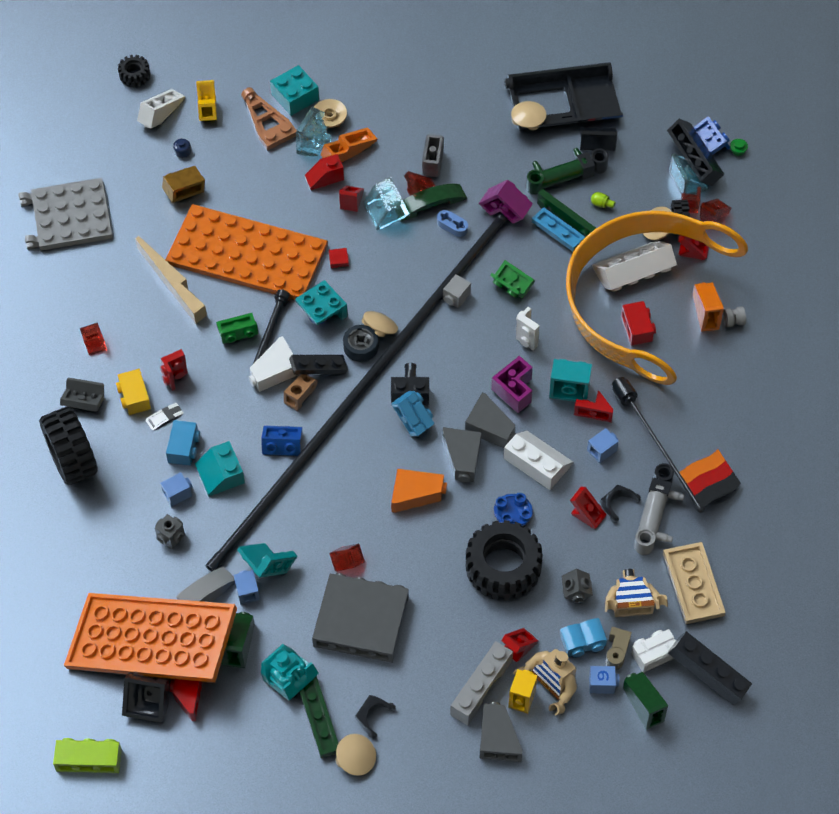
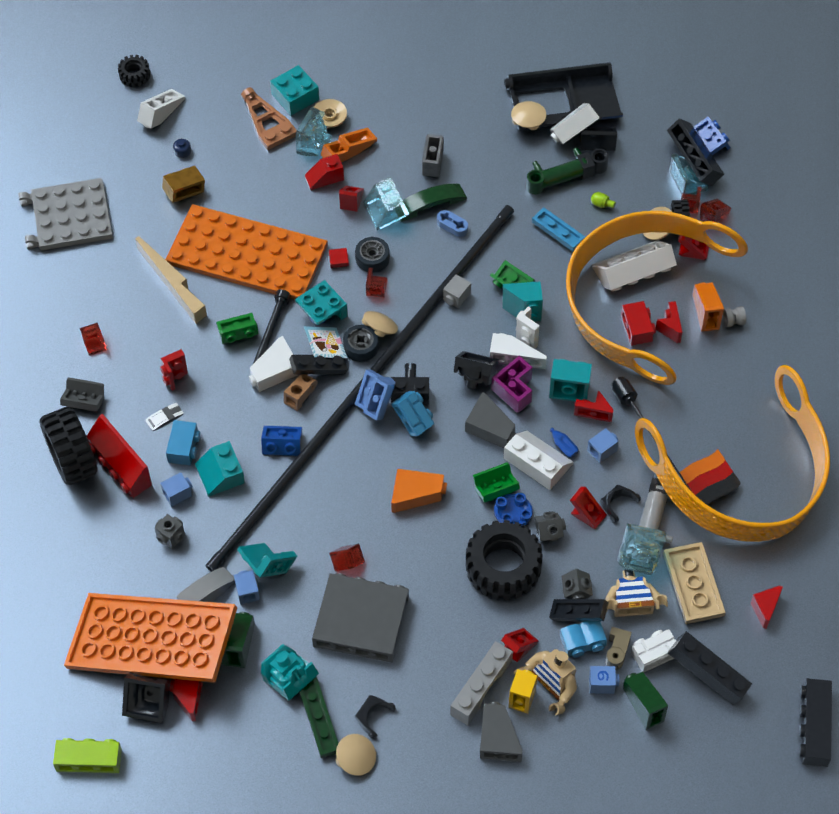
yellow brick [116,368,151,415] -> none
yellow brick [196,80,217,121] -> none
clear red slope [404,171,435,196] -> none
dark grey slope [442,427,481,482] -> none
magenta brick [478,180,533,223] -> none
dark green plate [537,189,596,237] -> none
green plate [730,139,748,156] -> none
none -> red slope [86,414,152,498]
none -> sticker [304,326,347,358]
none -> medium blue brick [354,369,395,420]
none -> wheel [355,237,390,273]
none -> clear red panel [366,268,387,298]
none -> black brick [454,351,500,389]
none -> green bracket [473,462,520,503]
none -> white slope [490,333,547,369]
none -> teal slope [502,281,543,322]
none -> dark grey brick [534,511,566,542]
none -> black plate [549,599,609,621]
none -> white slope [550,103,599,144]
none -> blue piece [550,428,579,458]
none -> clear light blue brick [617,523,666,575]
none -> light orange piece [635,365,830,542]
none -> red slope [656,301,683,343]
none -> red slope [750,585,783,629]
none -> black brick [799,678,832,767]

